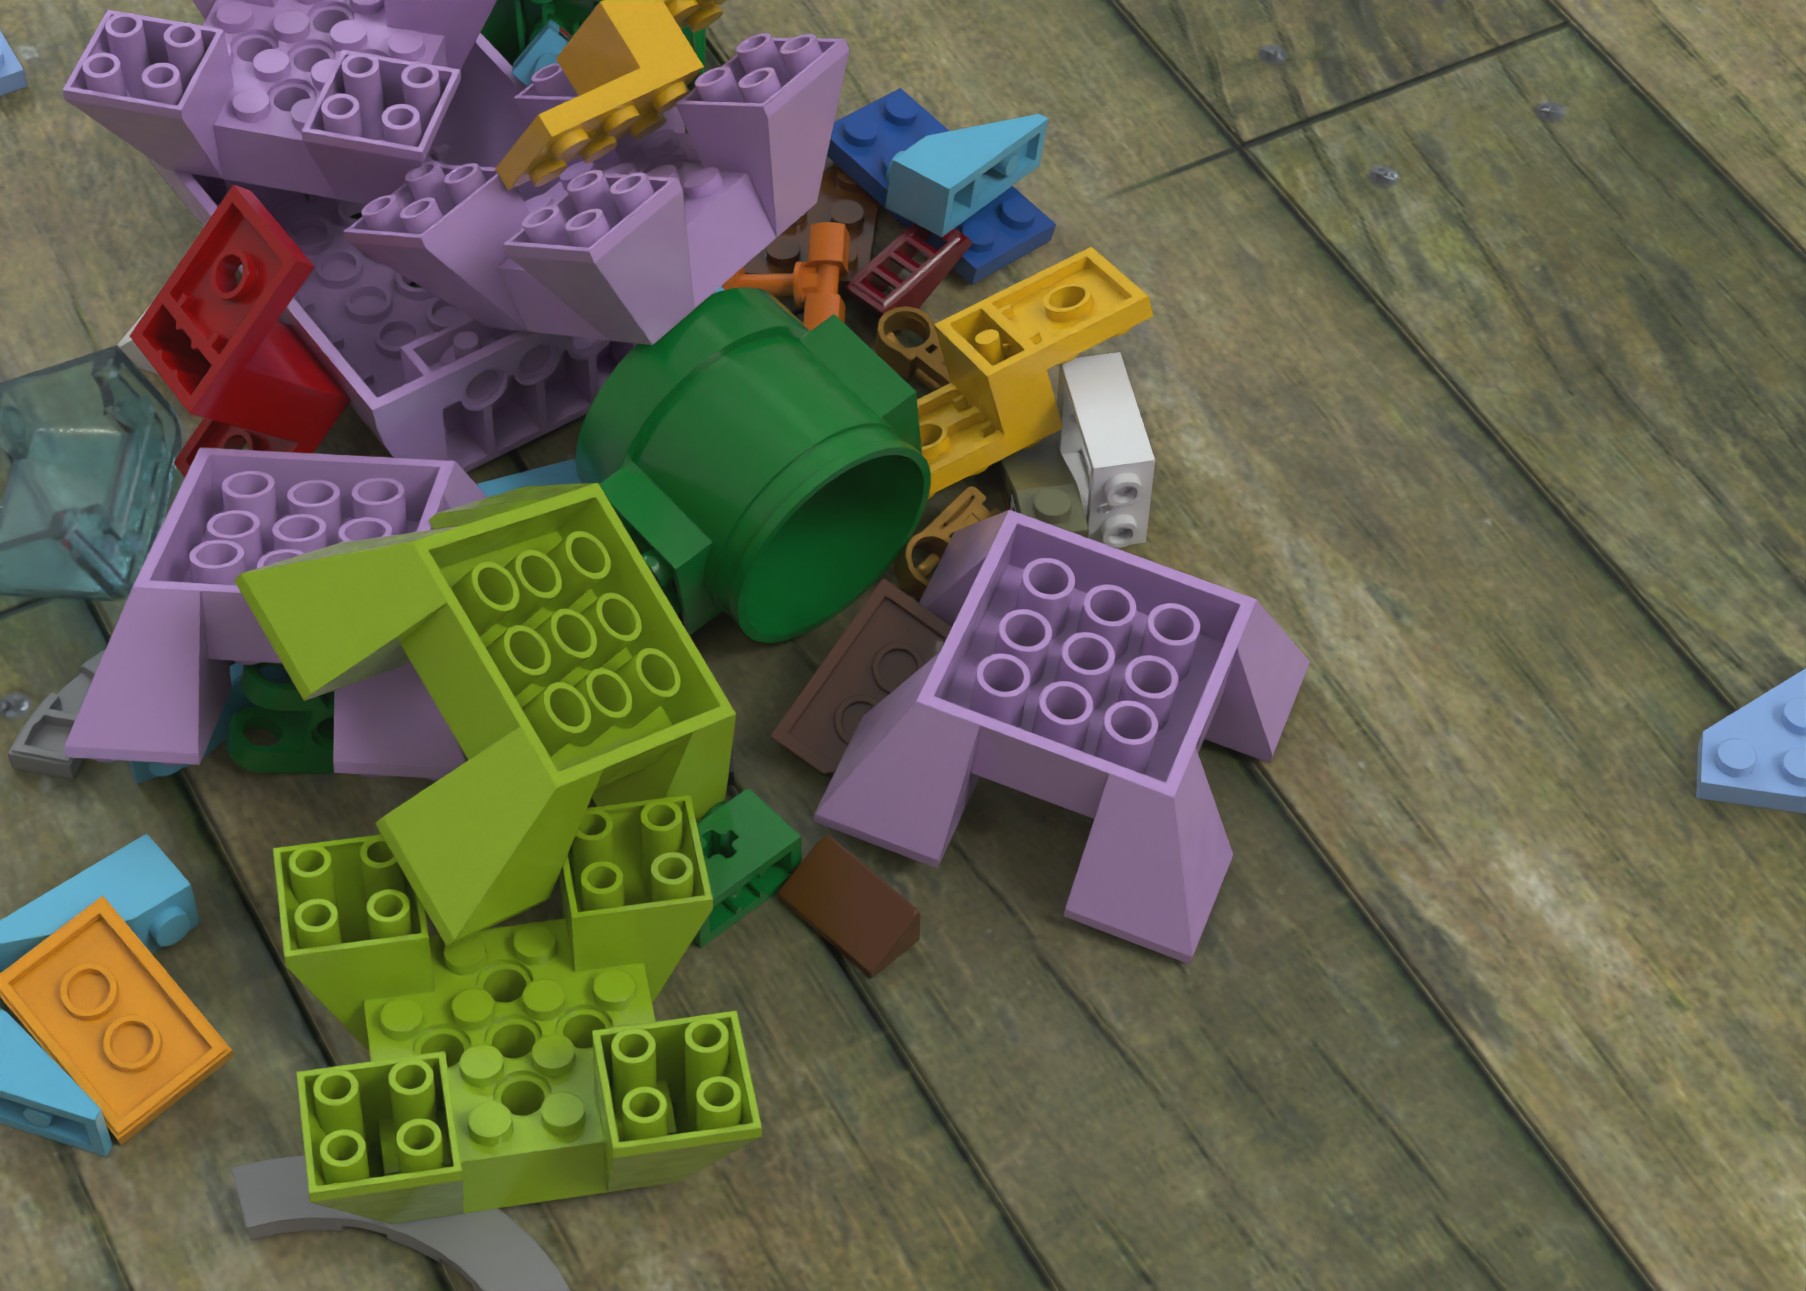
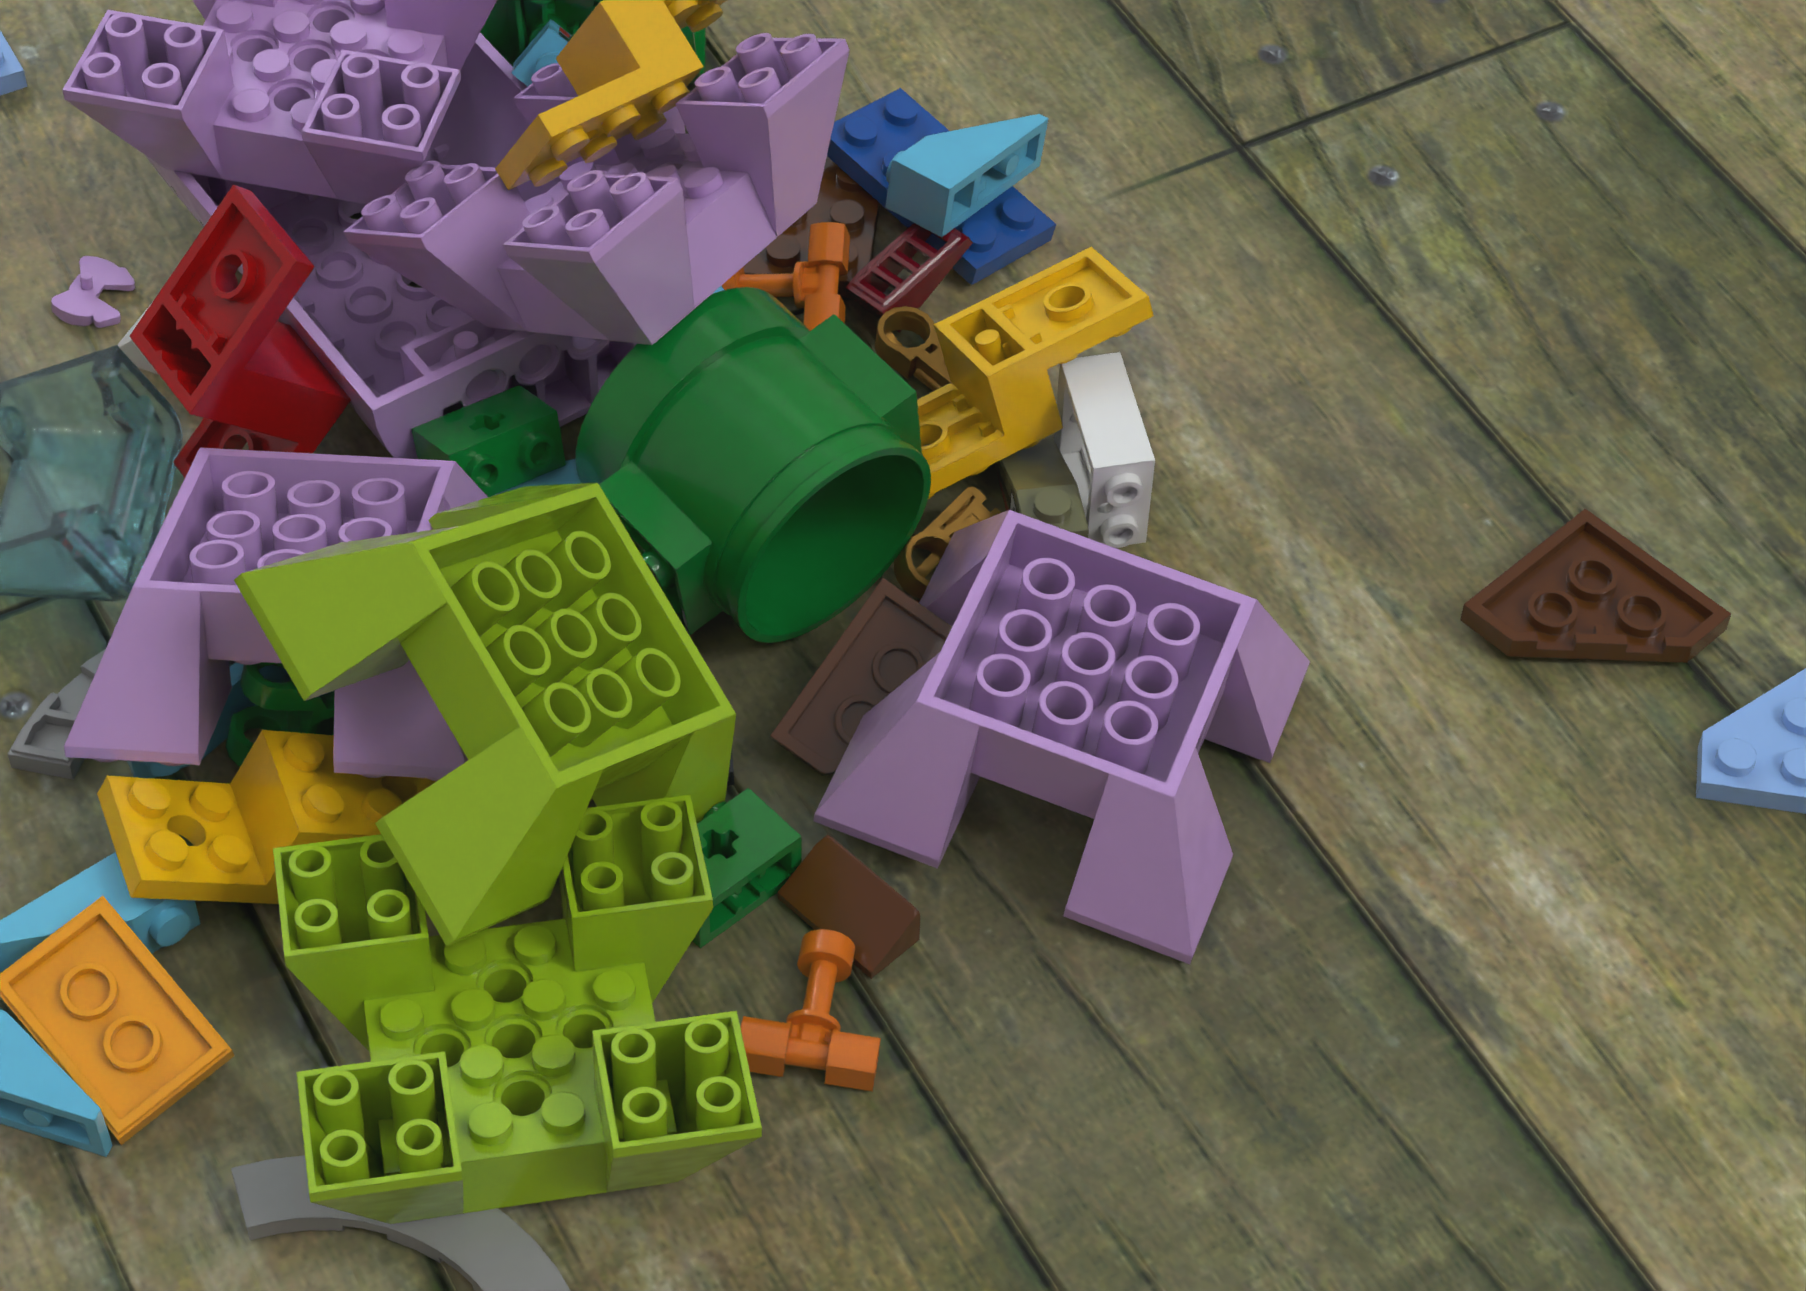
none -> lavender piece [51,256,135,328]
none -> yellow bracket [97,730,436,904]
none -> green brick [411,385,566,497]
none -> orange bar [740,929,881,1092]
none -> reddish brown plate [1460,509,1731,663]

